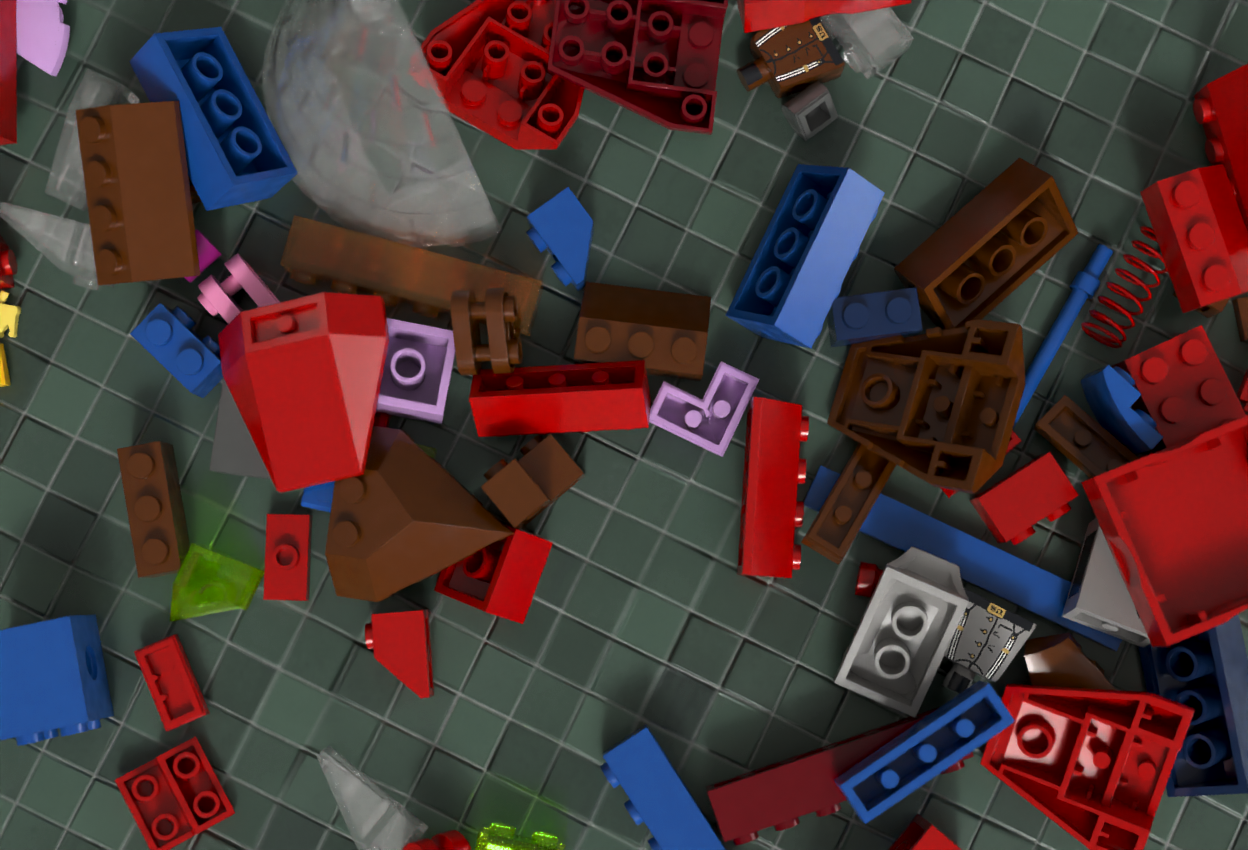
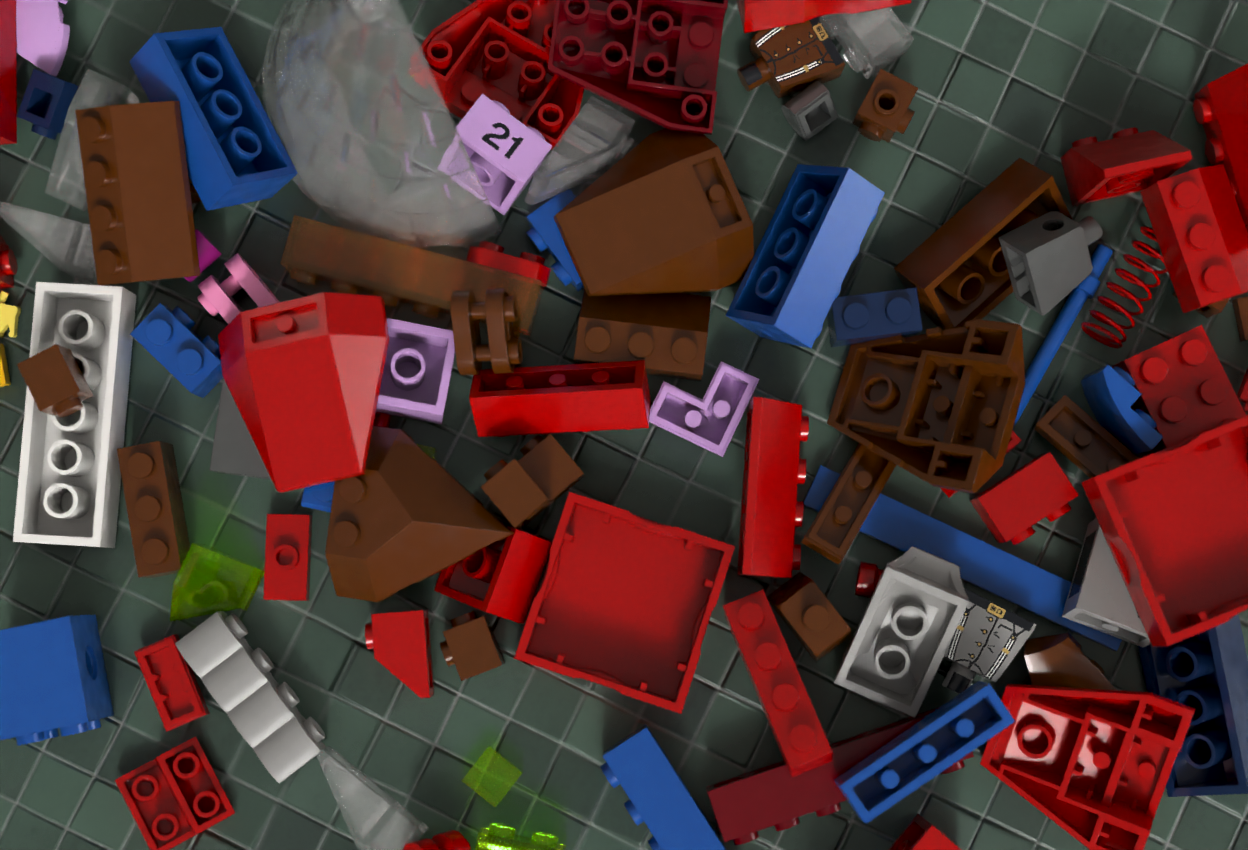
none -> white brick [13,282,137,548]
none -> dark blue brick [17,69,92,140]
none -> reddish brown brick [17,344,93,418]
none -> light grey brick [175,611,326,783]
none -> lavender brick [436,94,553,216]
none -> reddish brown brick [440,611,505,681]
none -> clear neon green tile [462,745,523,808]
none -> red plate [465,241,551,287]
none -> red tile [514,491,735,714]
none -> clear slope [525,96,636,205]
none -> reddish brown wedge [553,128,754,296]
none -> red brick [723,590,833,778]
none -> reddish brown torso [767,572,851,663]
none -> reddish brown brick [852,69,918,142]
none -> dark grey torso [999,211,1103,316]
none -> red slope [1061,127,1193,206]

